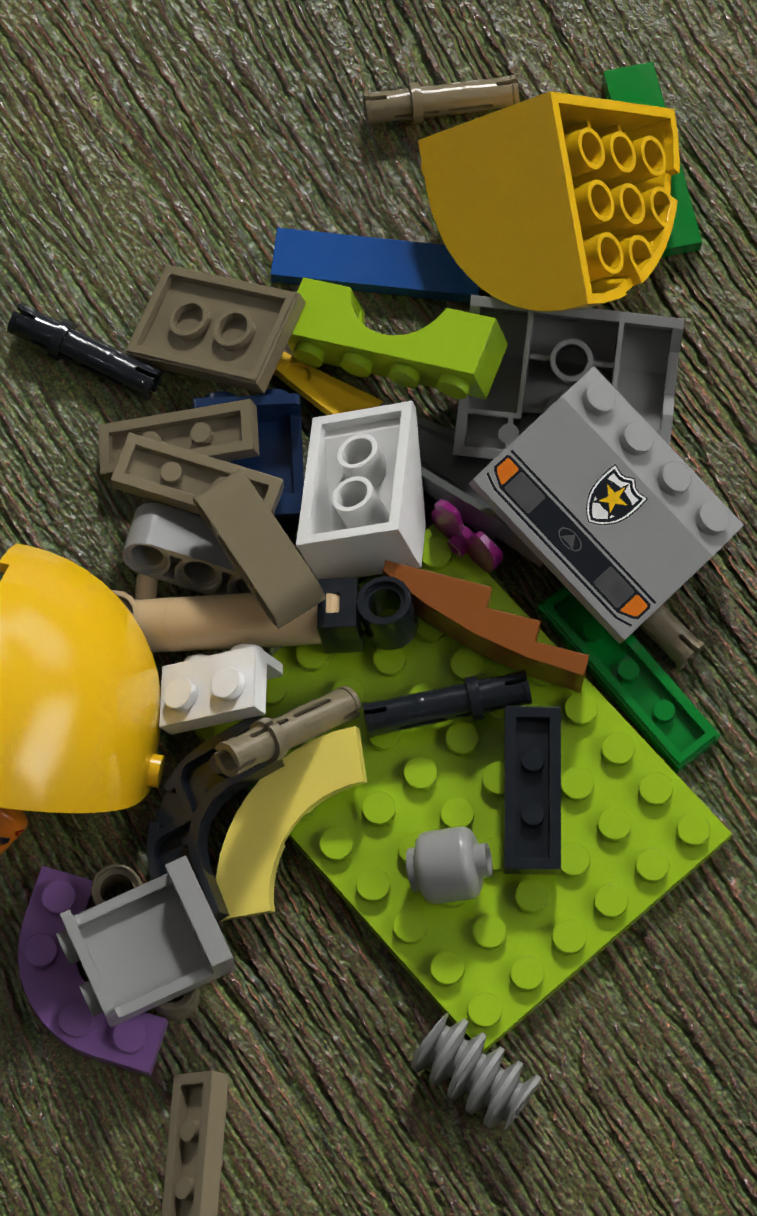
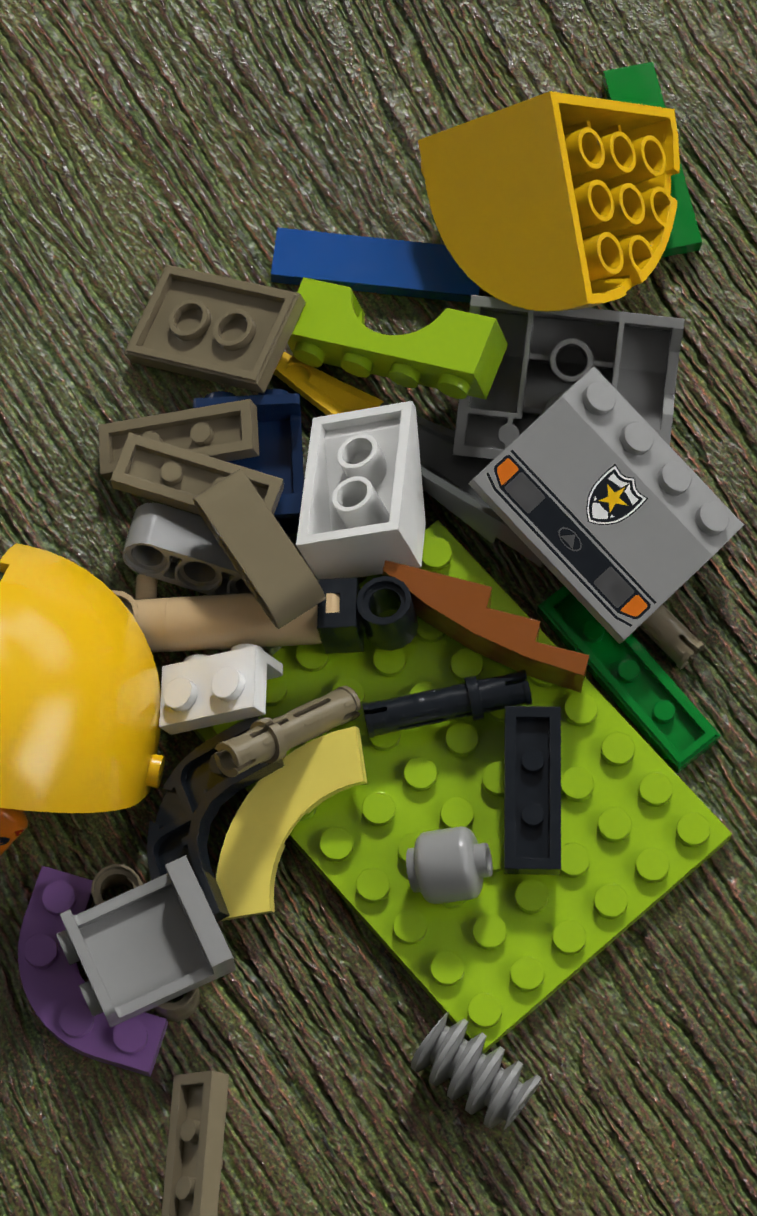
black pin [7,302,163,401] -> none
dark tan pin [362,75,520,126] -> none
magenta piece [431,499,503,573] -> none

